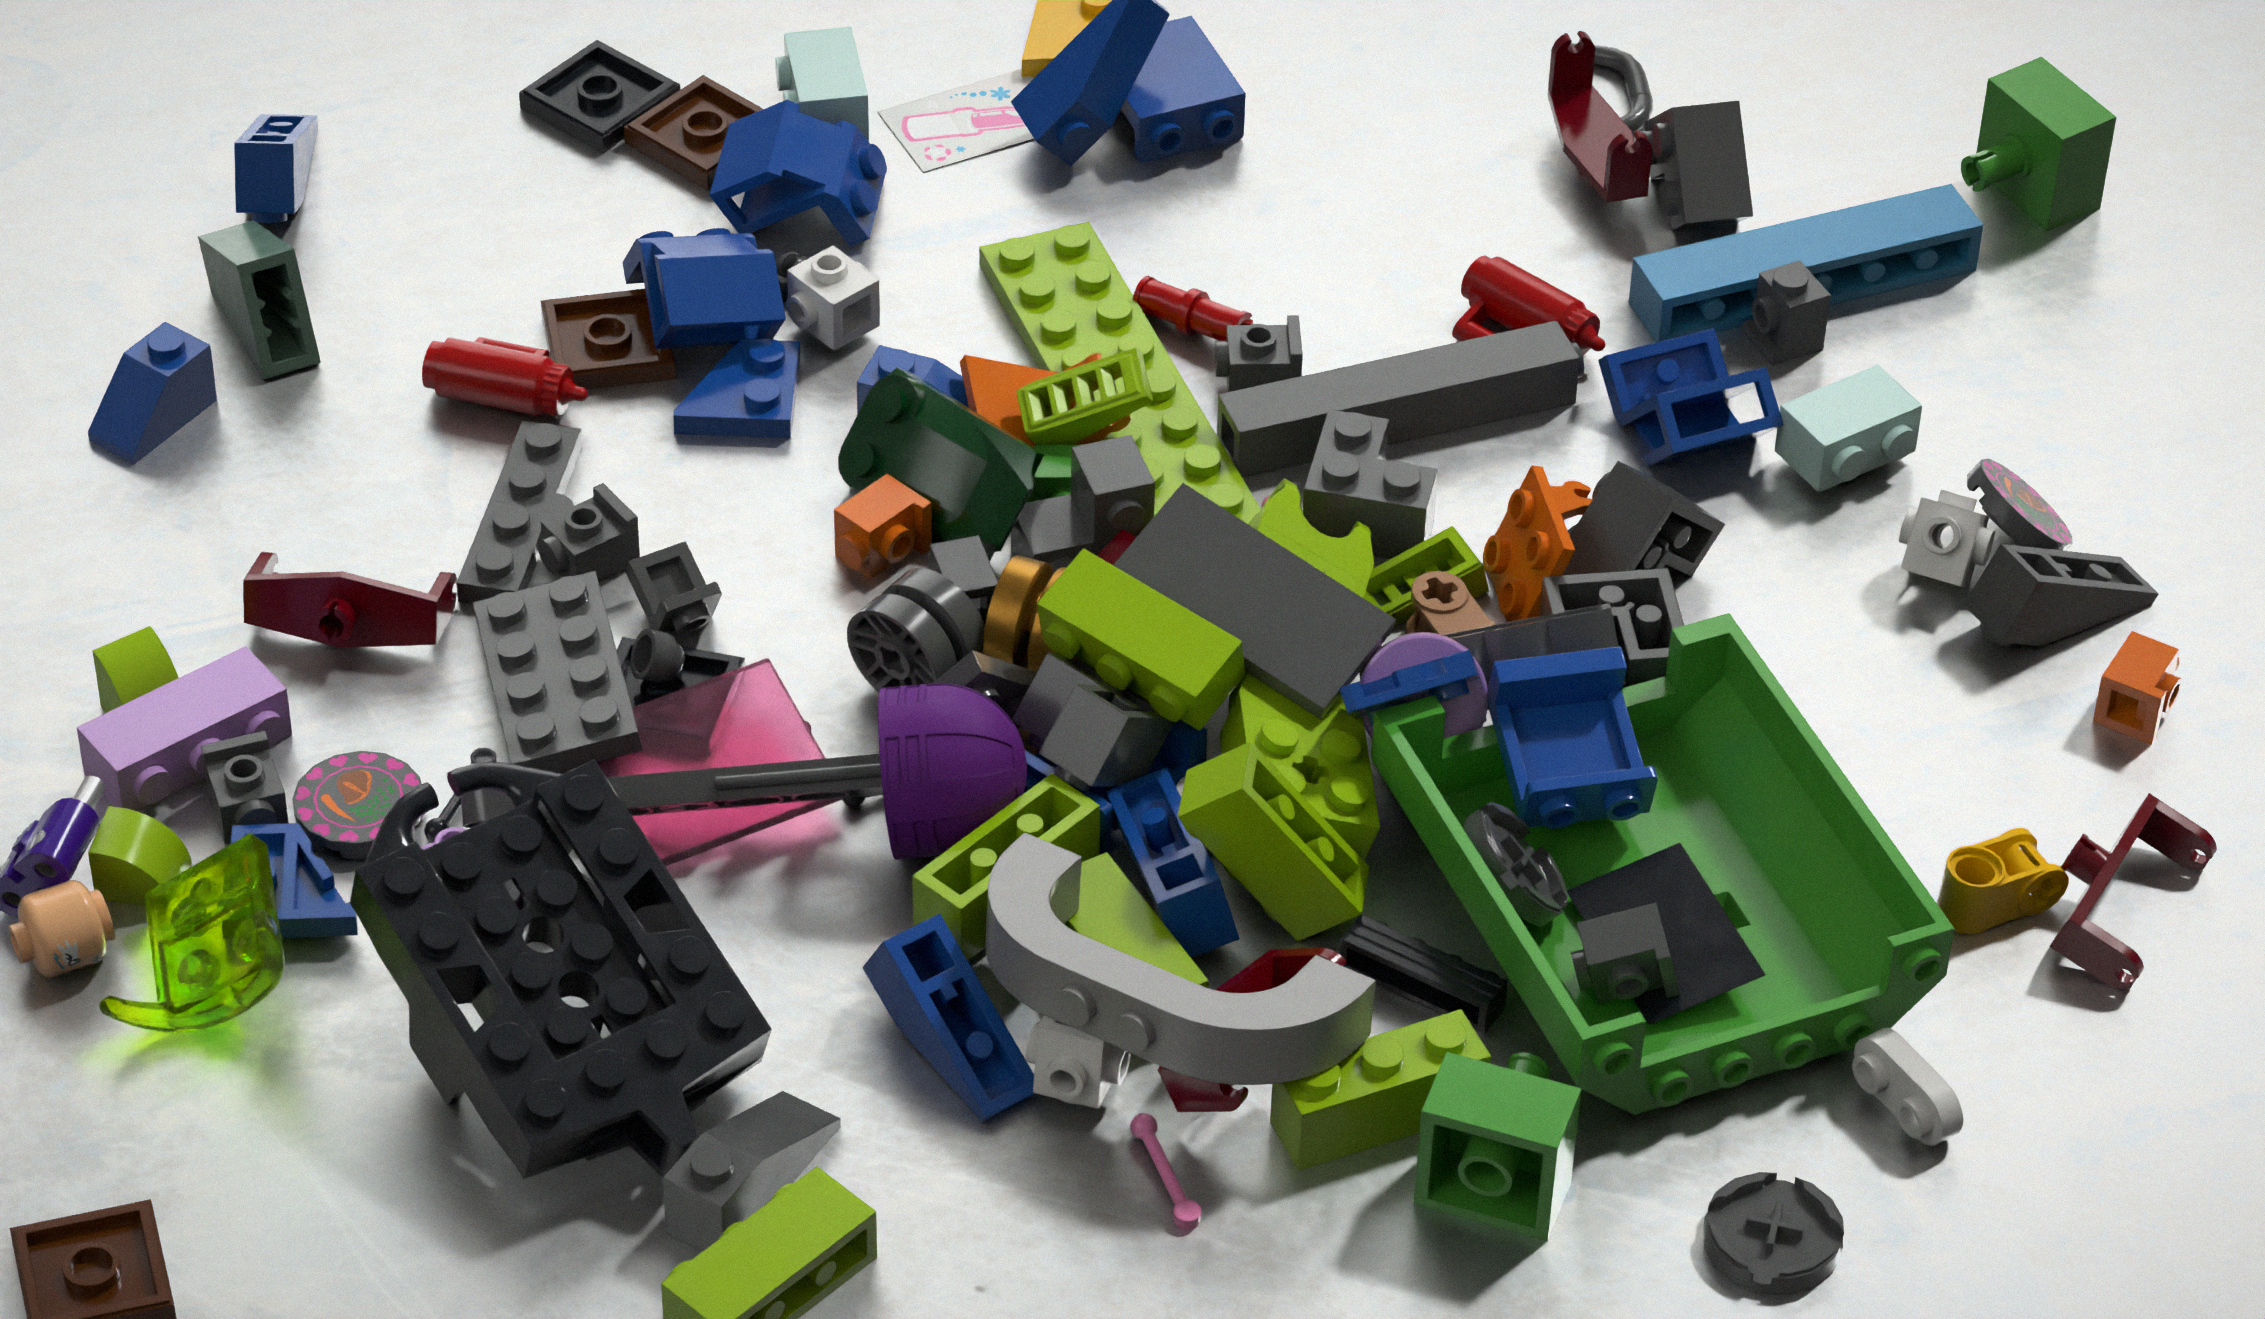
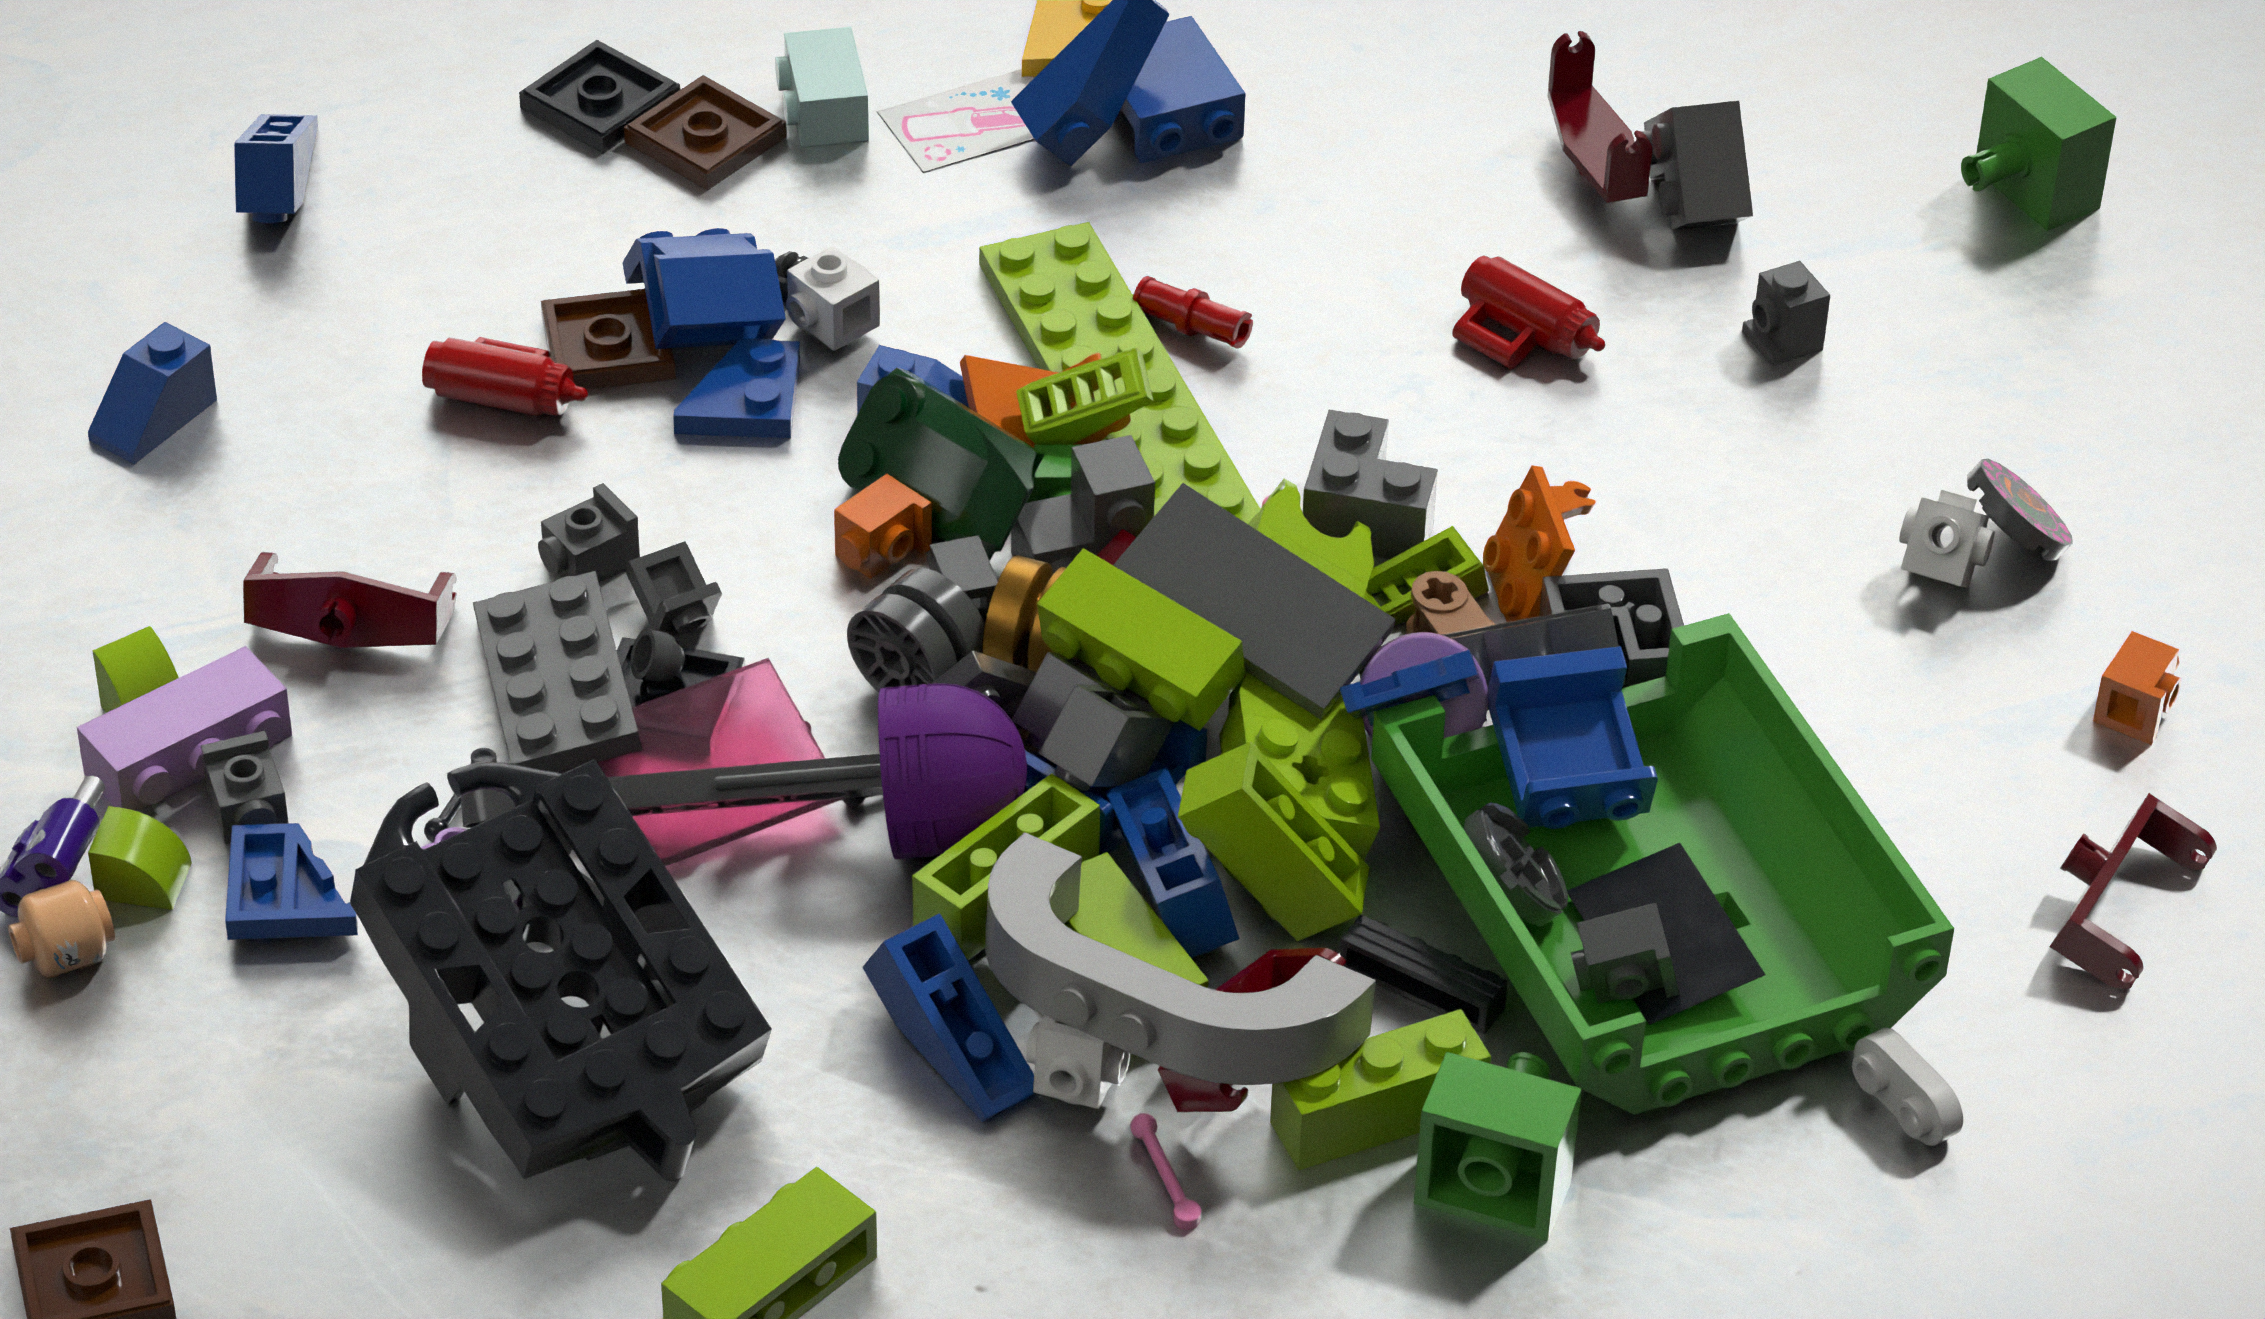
clear neon green piece [99,833,285,1033] -> none
sand green slope [198,220,321,379] -> none
dark grey tile [292,751,425,860] -> none
dark grey hinge [456,421,582,604] -> none
dark grey slope [663,1091,841,1252] -> none
blue piece [709,100,887,247] -> none
dark grey brick [1214,315,1303,392] -> none
dark grey brick [1217,321,1584,477] -> none
dark grey brick [1562,461,1725,576] -> none
dark grey animal [1569,43,1653,134] -> none
blue piece [1598,328,1783,466] -> none
dark azure brick [1628,184,1983,343] -> none
dark grey tile [1703,1172,1844,1295] -> none
light aqua brick [1774,364,1923,492] -> none
yellow piece [1937,827,2069,934] -> none
dark grey slope [1963,544,2159,647] -> none

